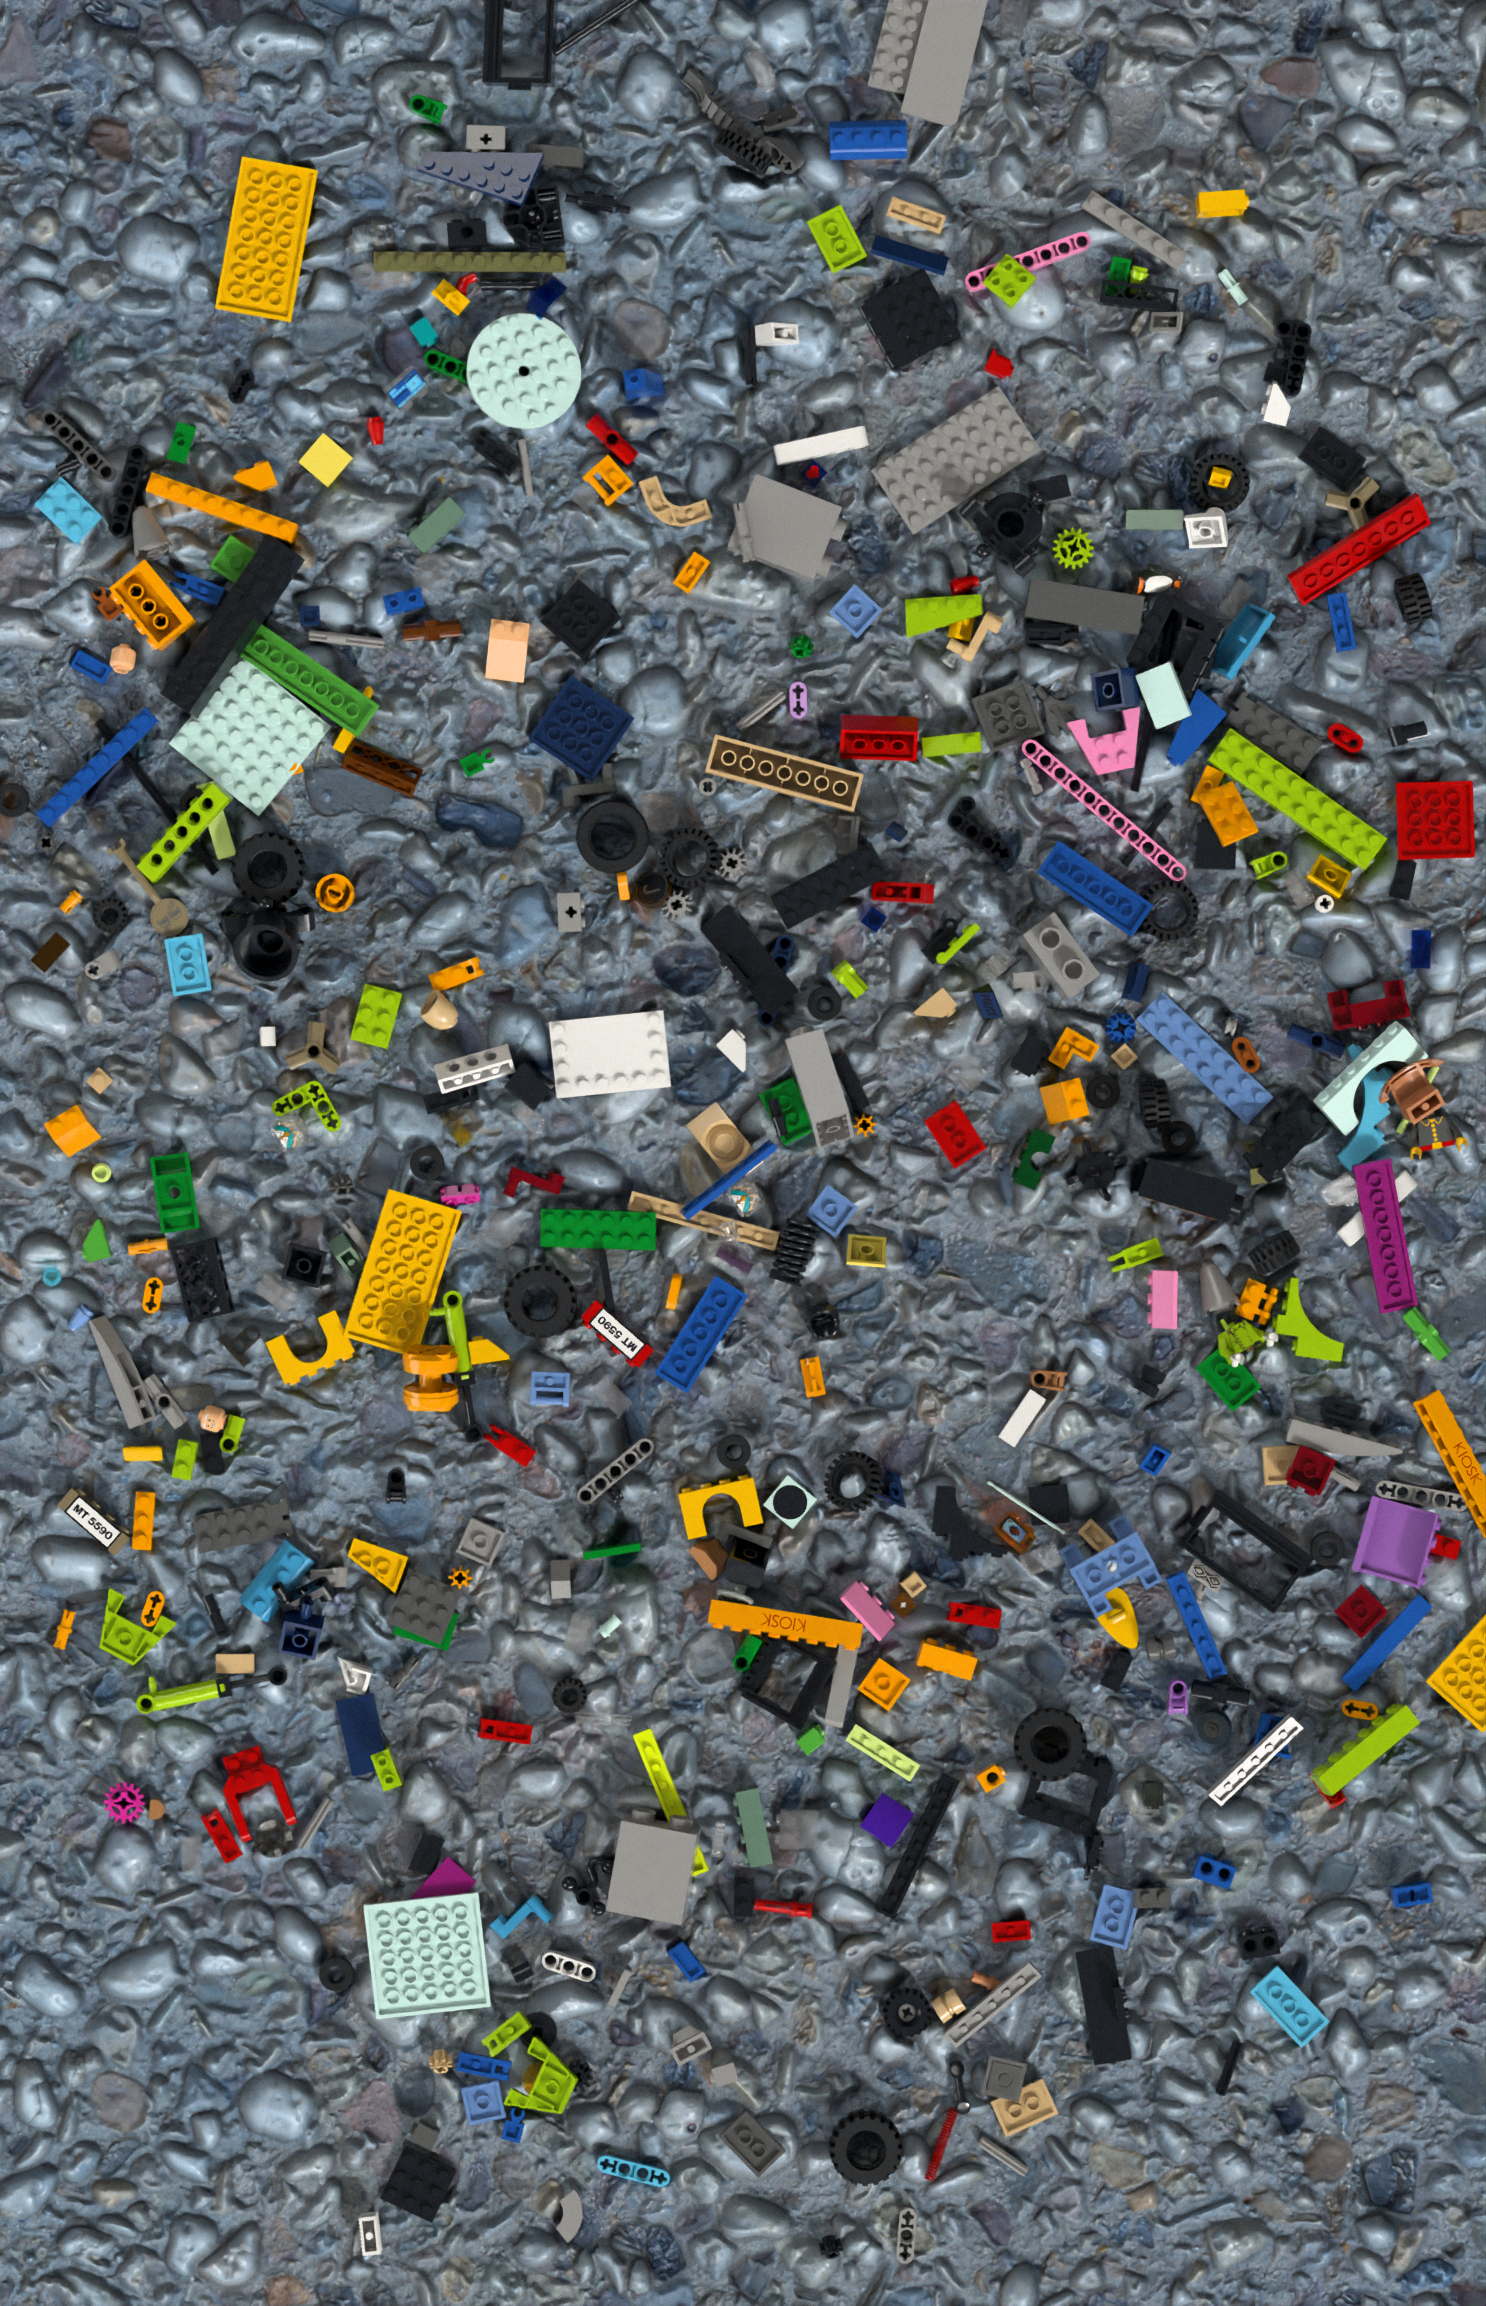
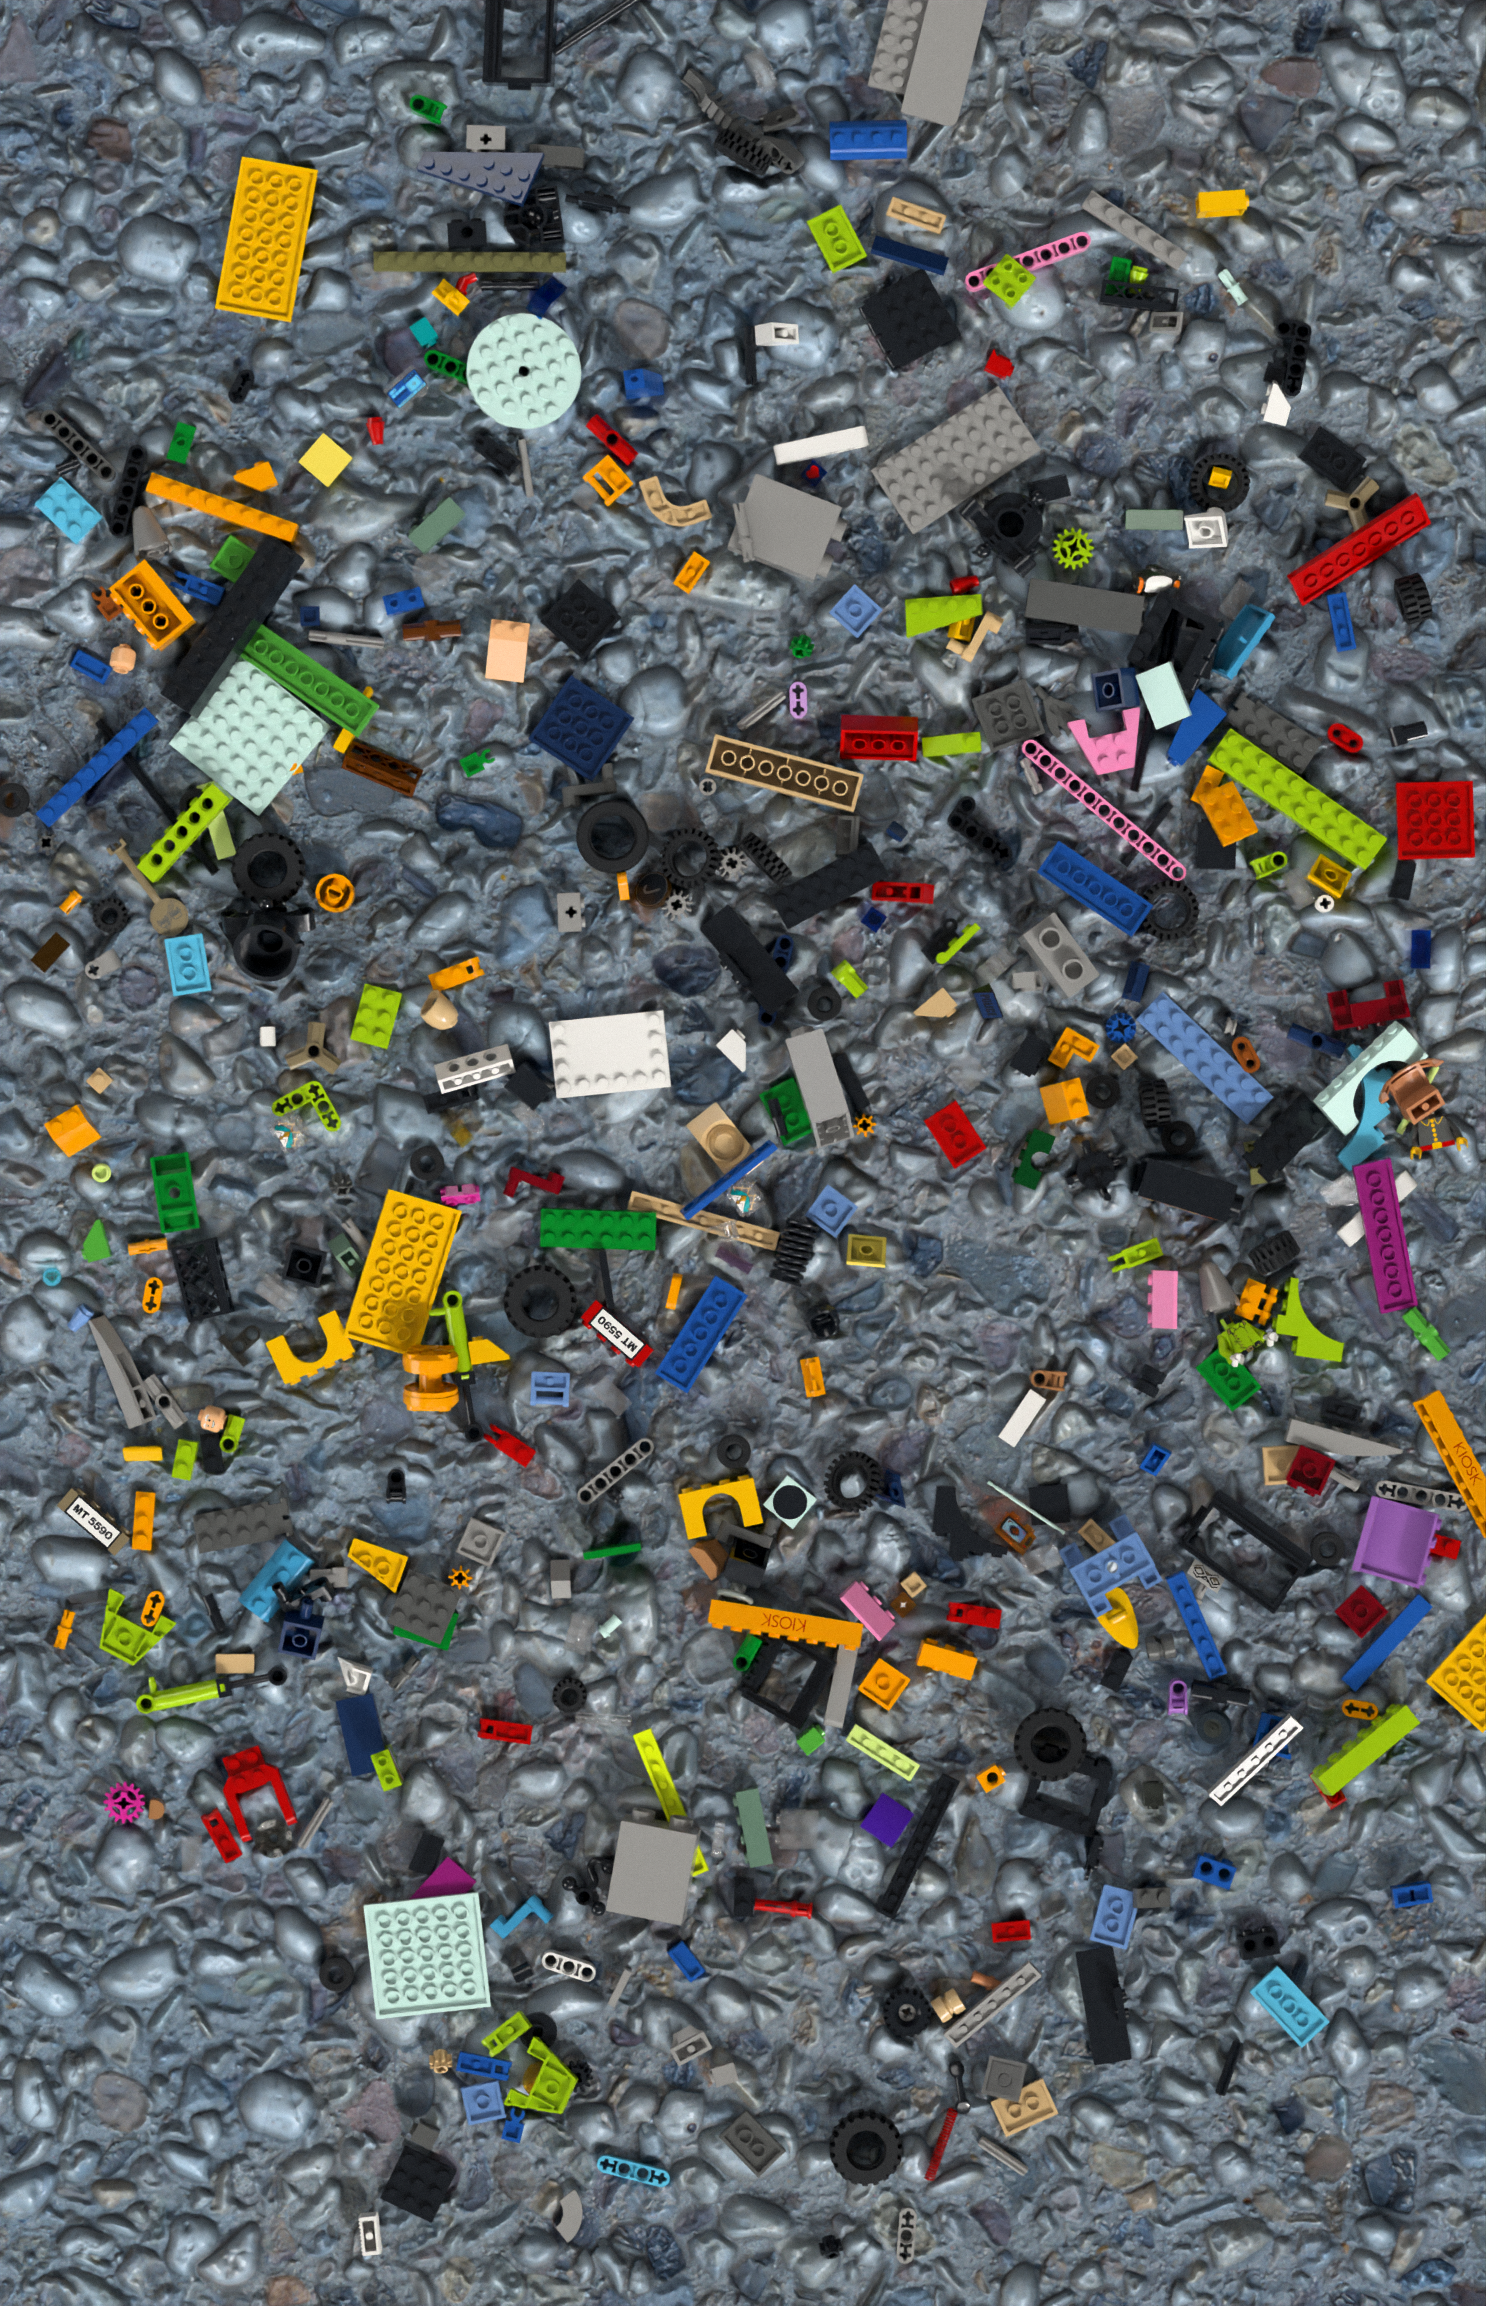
none -> black tyre [738,832,792,886]

